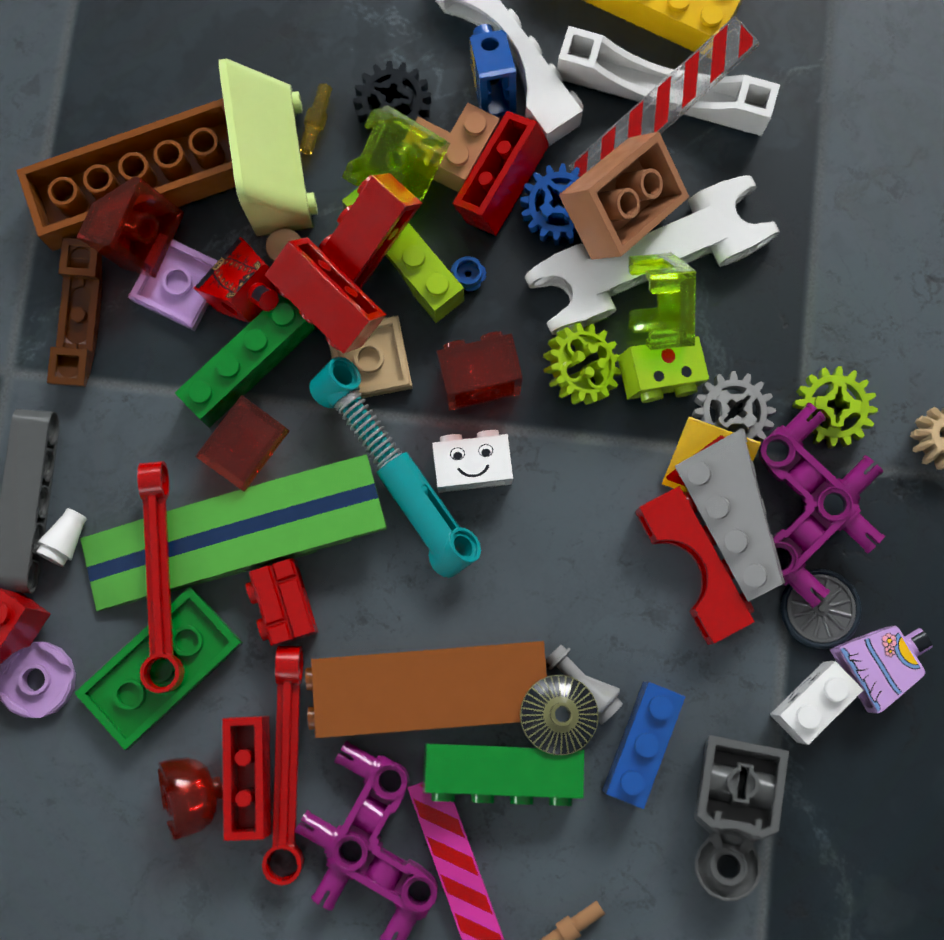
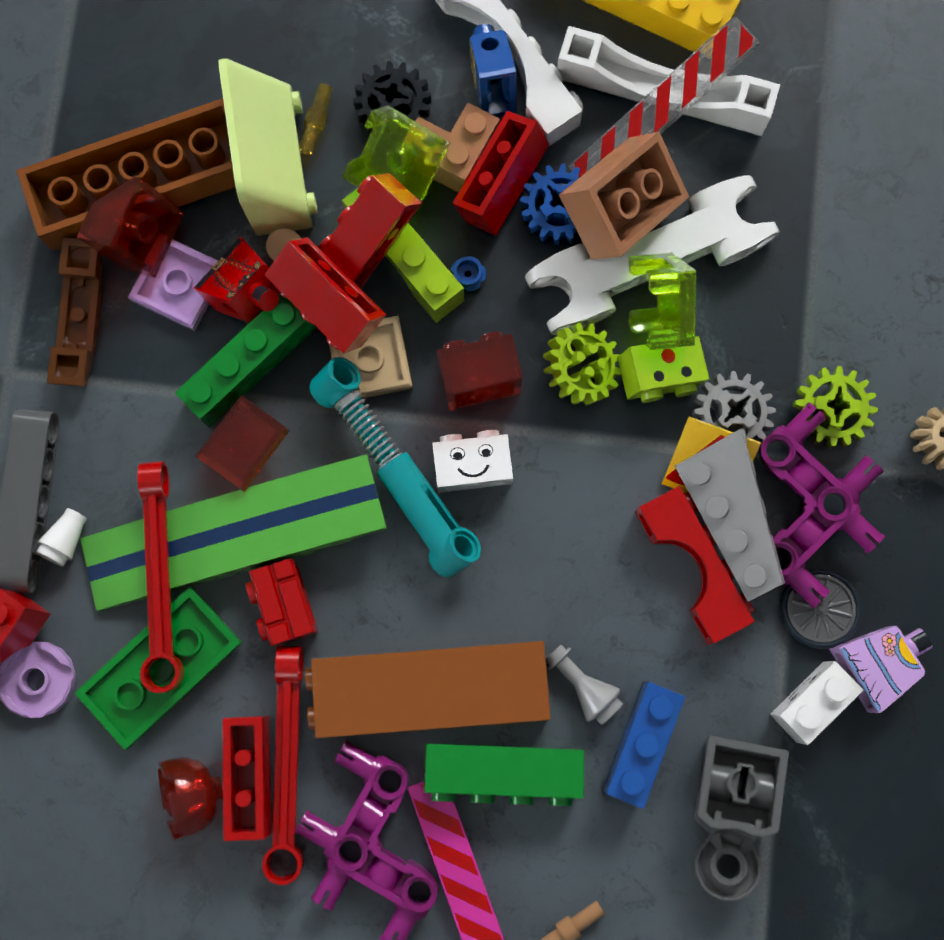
dish [520,675,598,755] -> none

